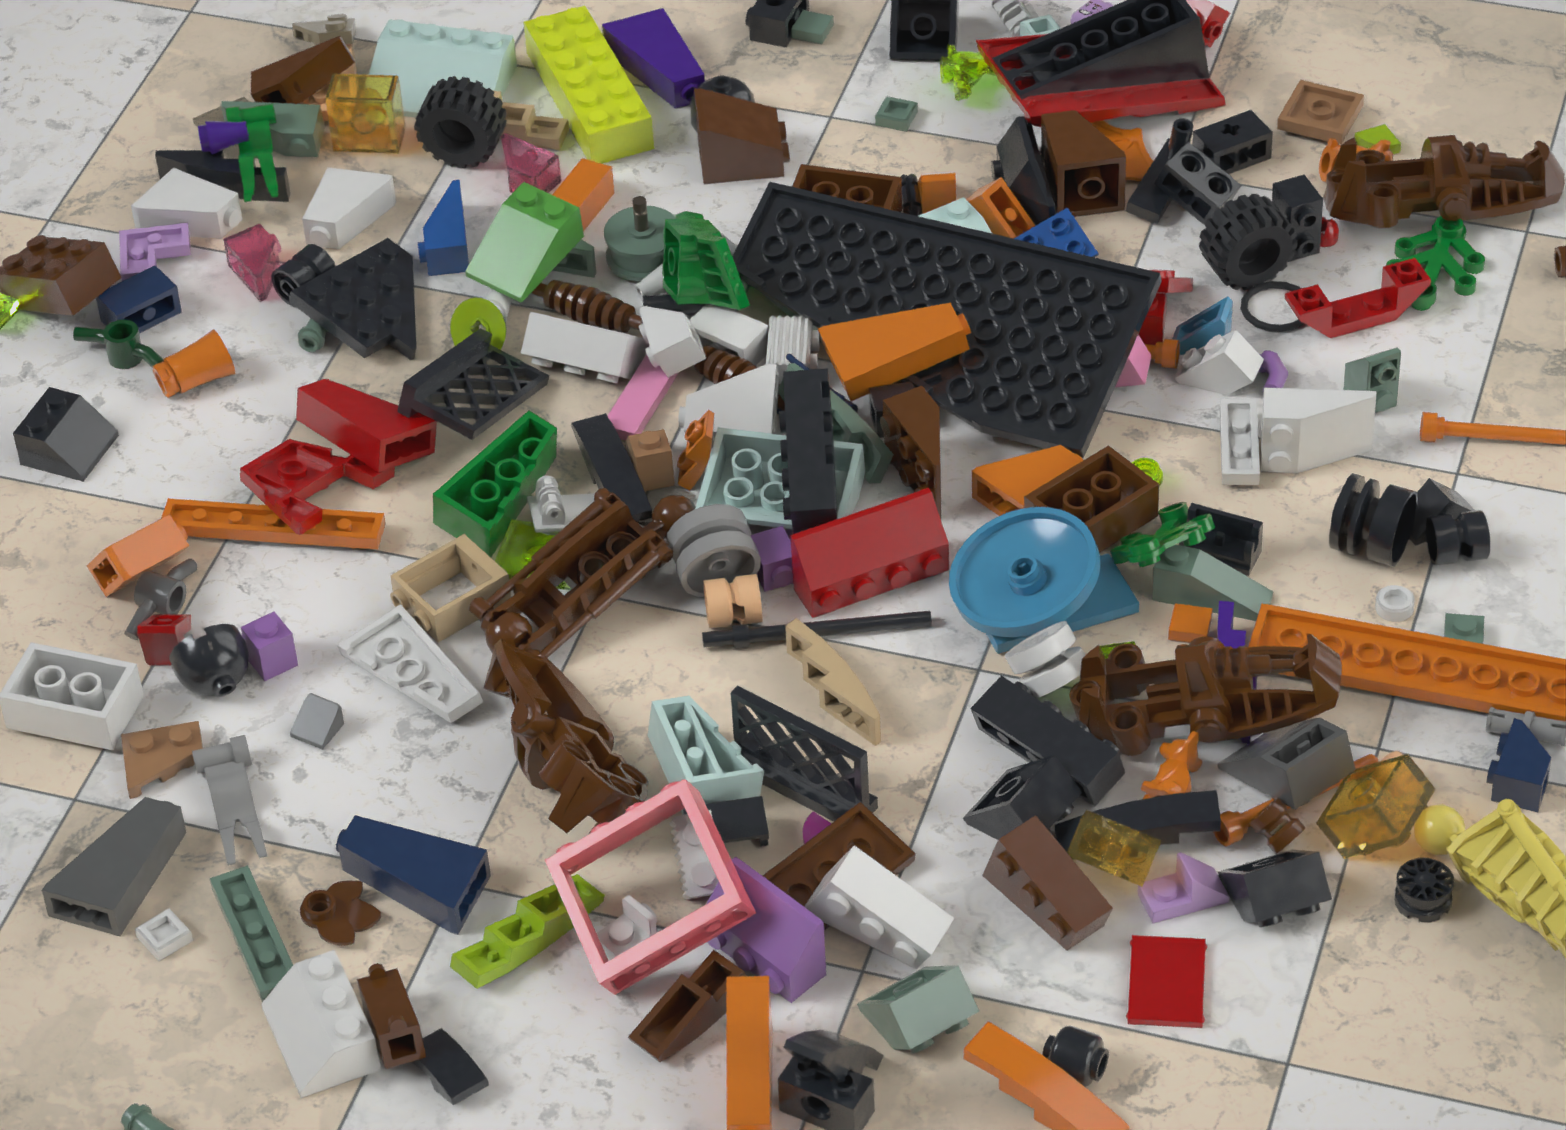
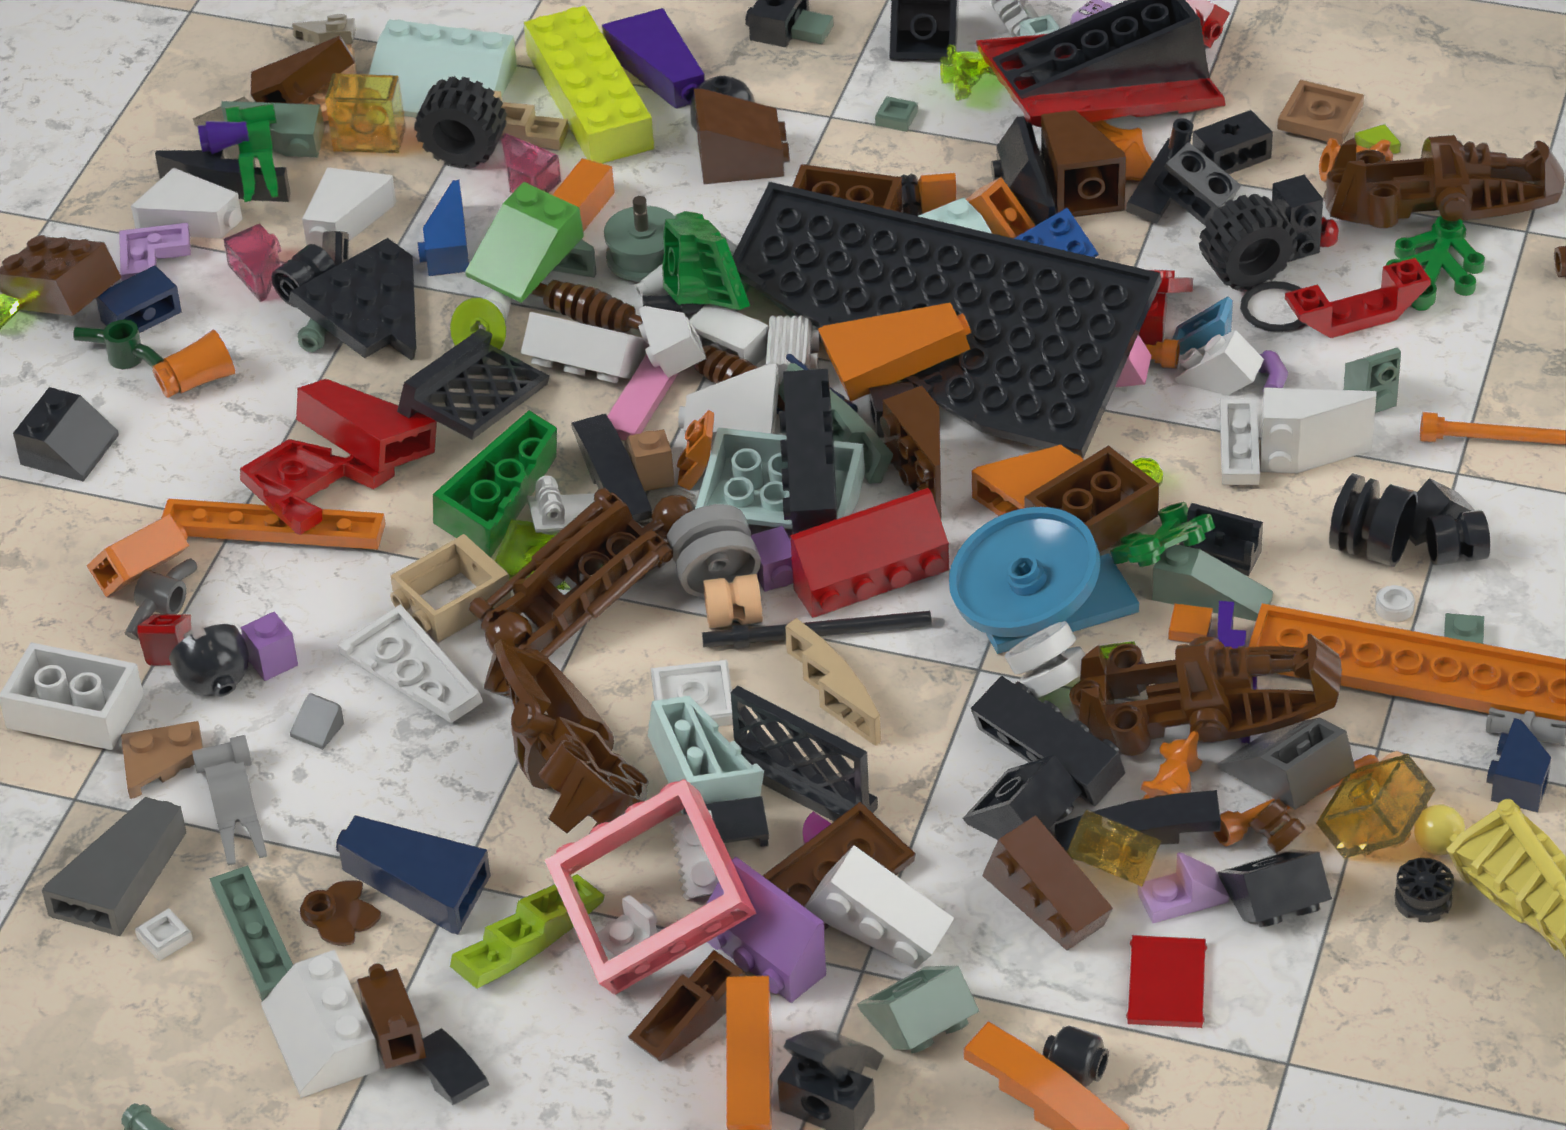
none -> black slope [322,231,349,266]
none -> white tile [651,660,733,726]

